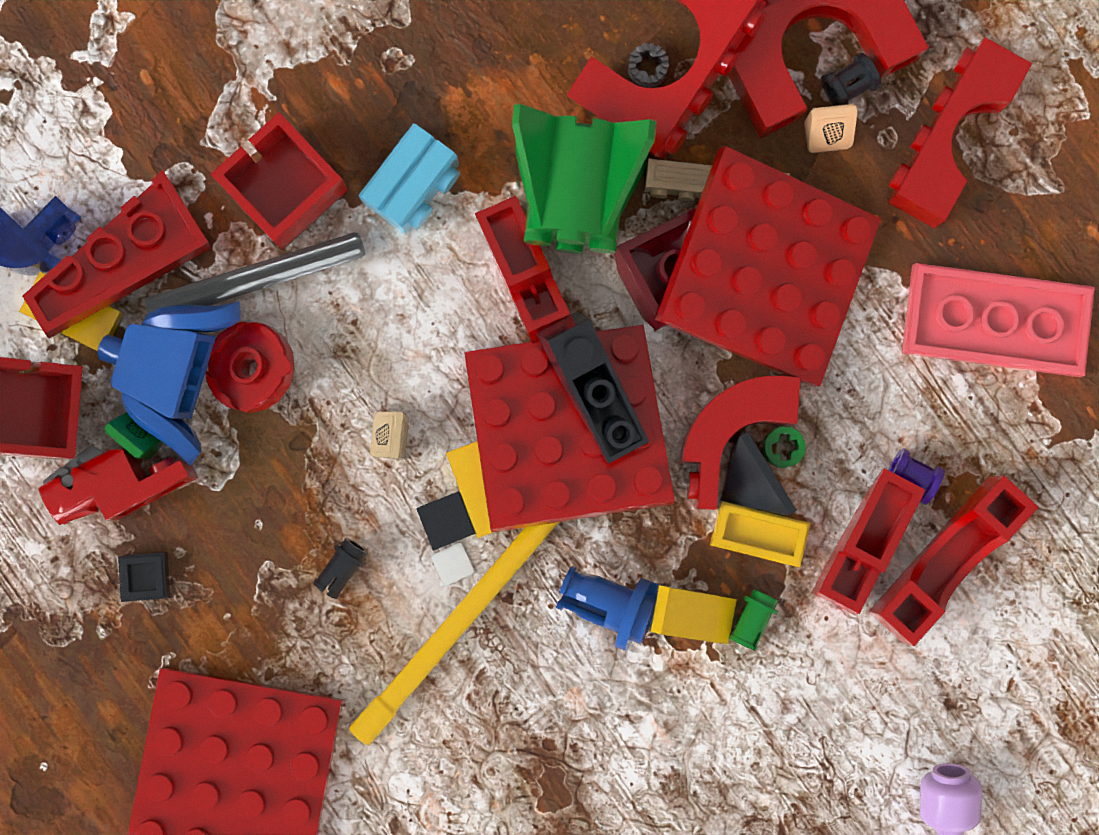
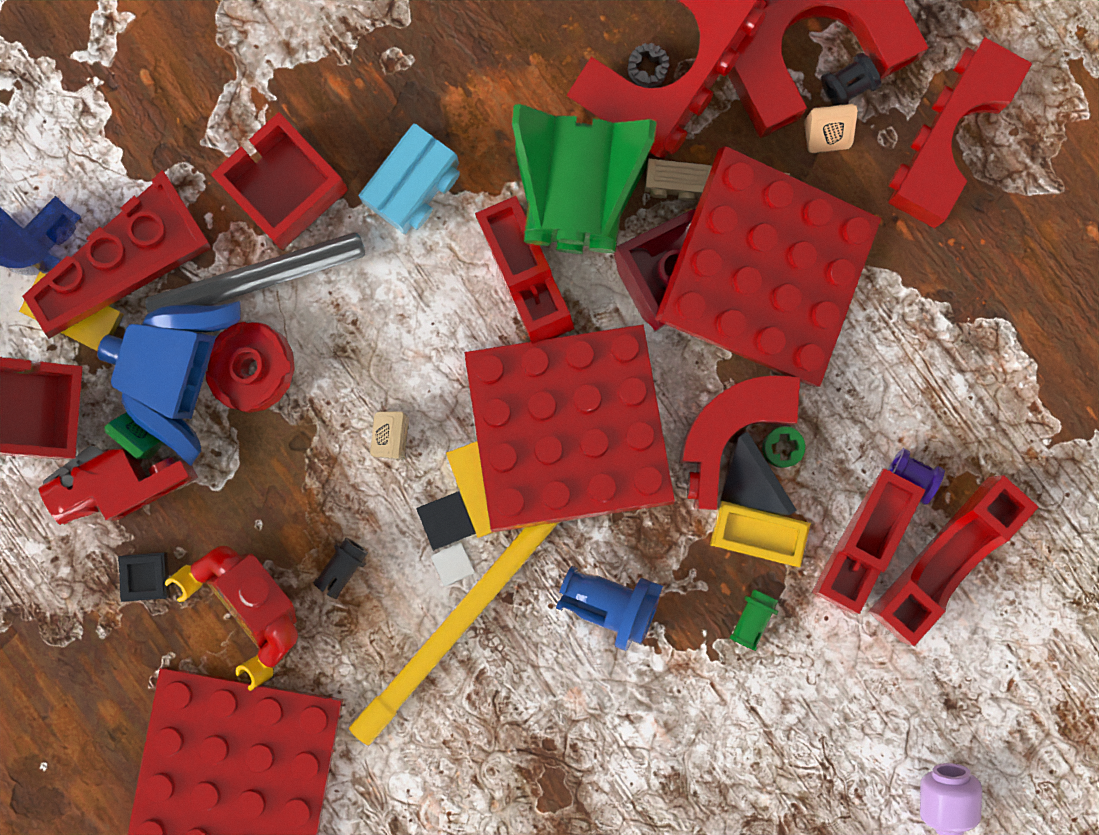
black slope [536,312,649,464] -> none
yellow tile [650,585,737,644] -> none
coral tile [901,263,1095,378] -> none
none -> red torso [165,546,298,690]

